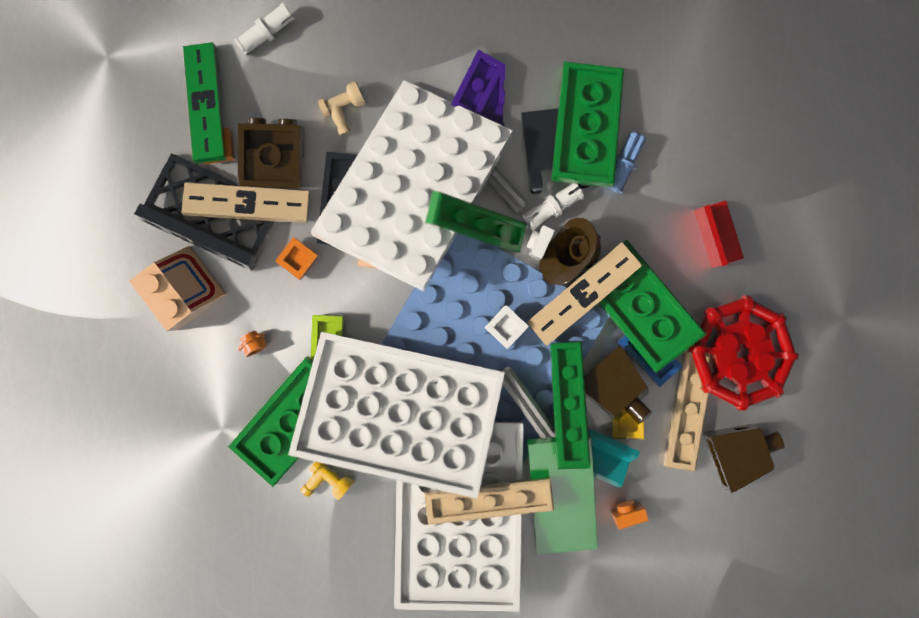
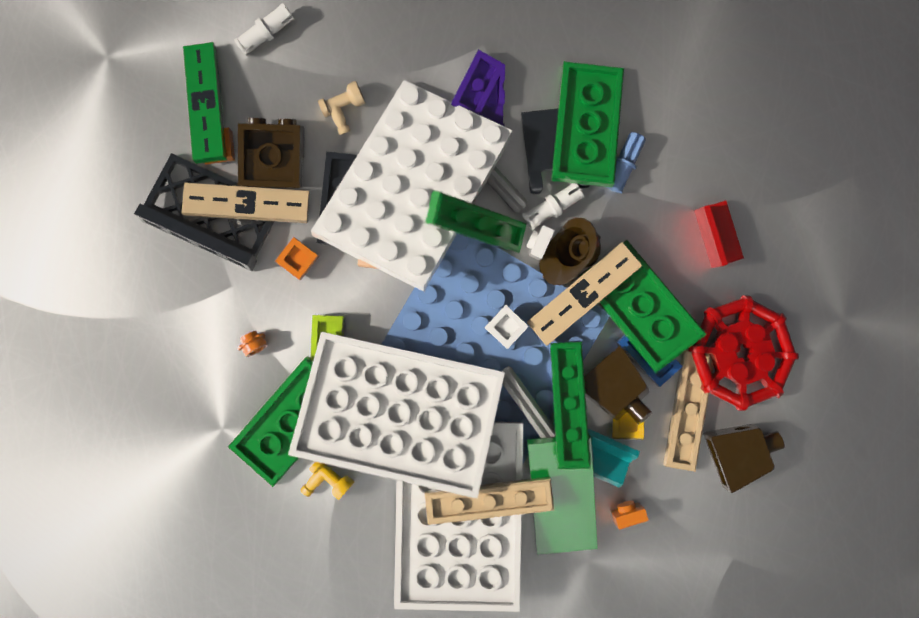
light nougat slope [130,246,226,331] -> none

